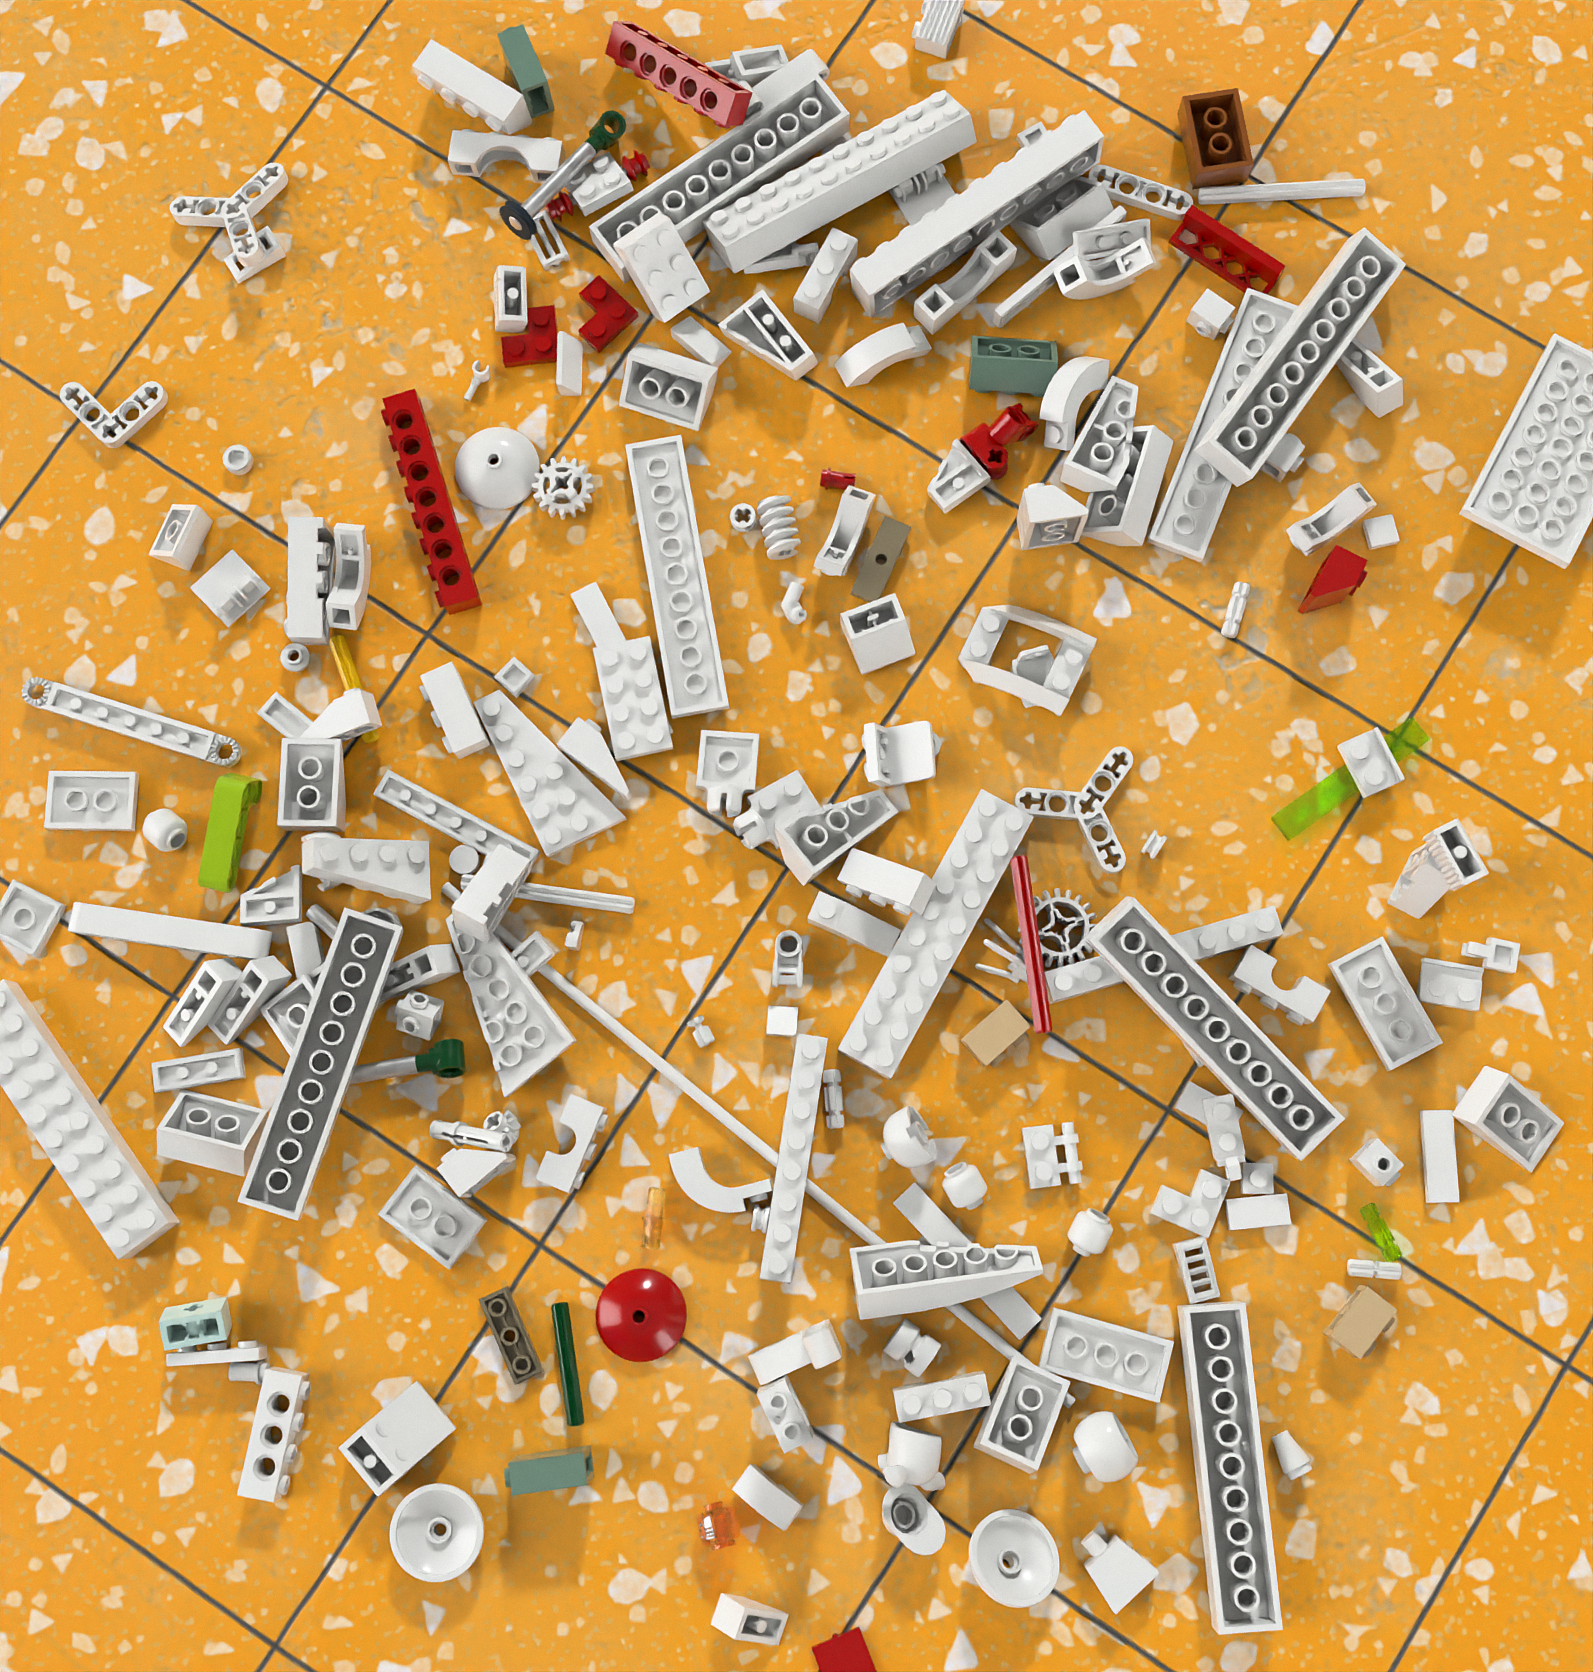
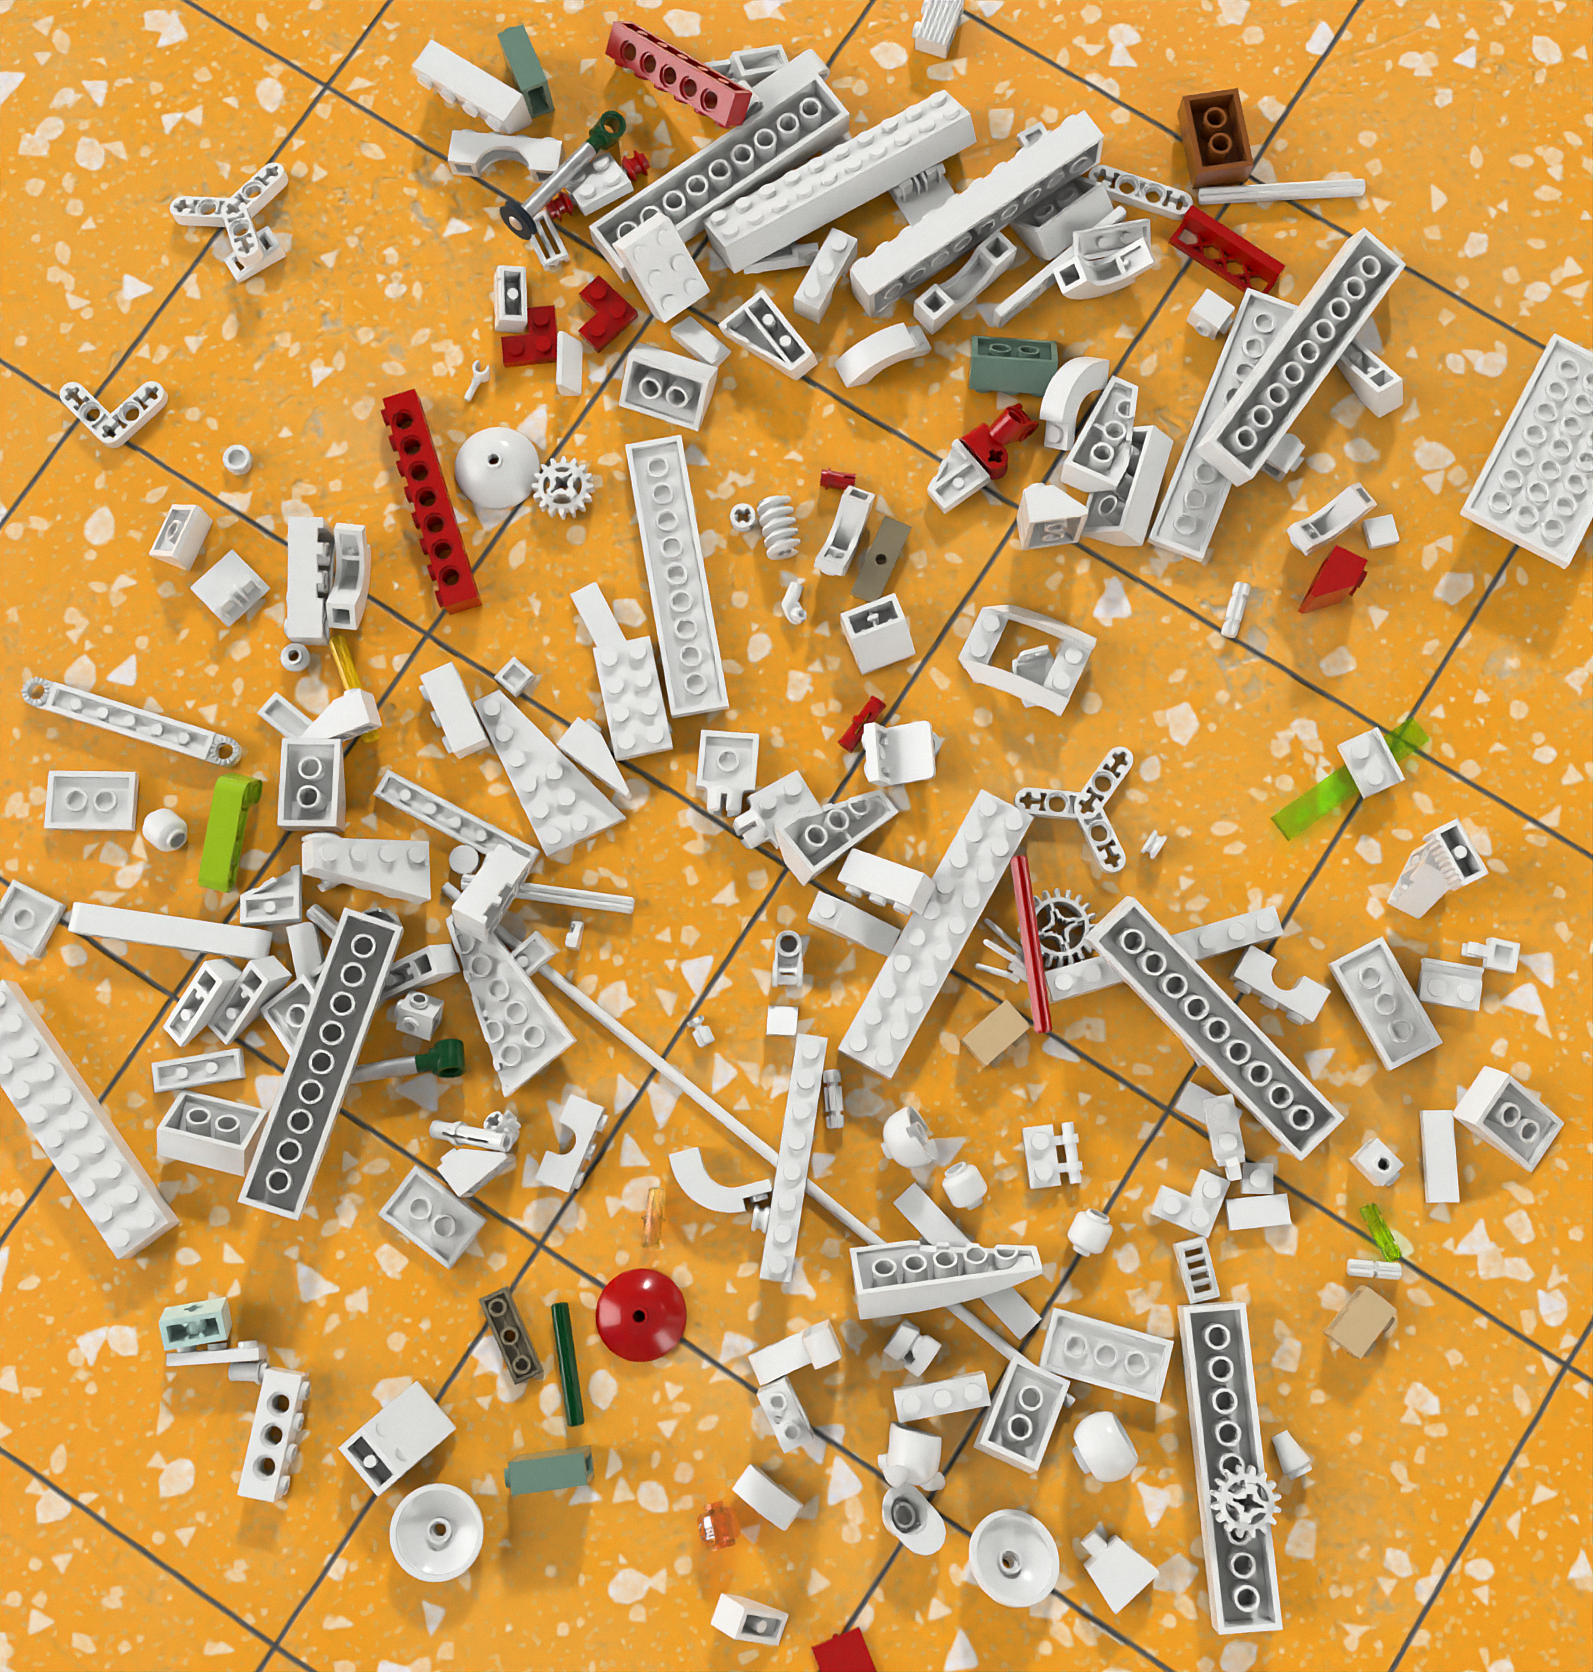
none -> red pin [837,696,886,753]
none -> white gear [1210,1465,1281,1538]

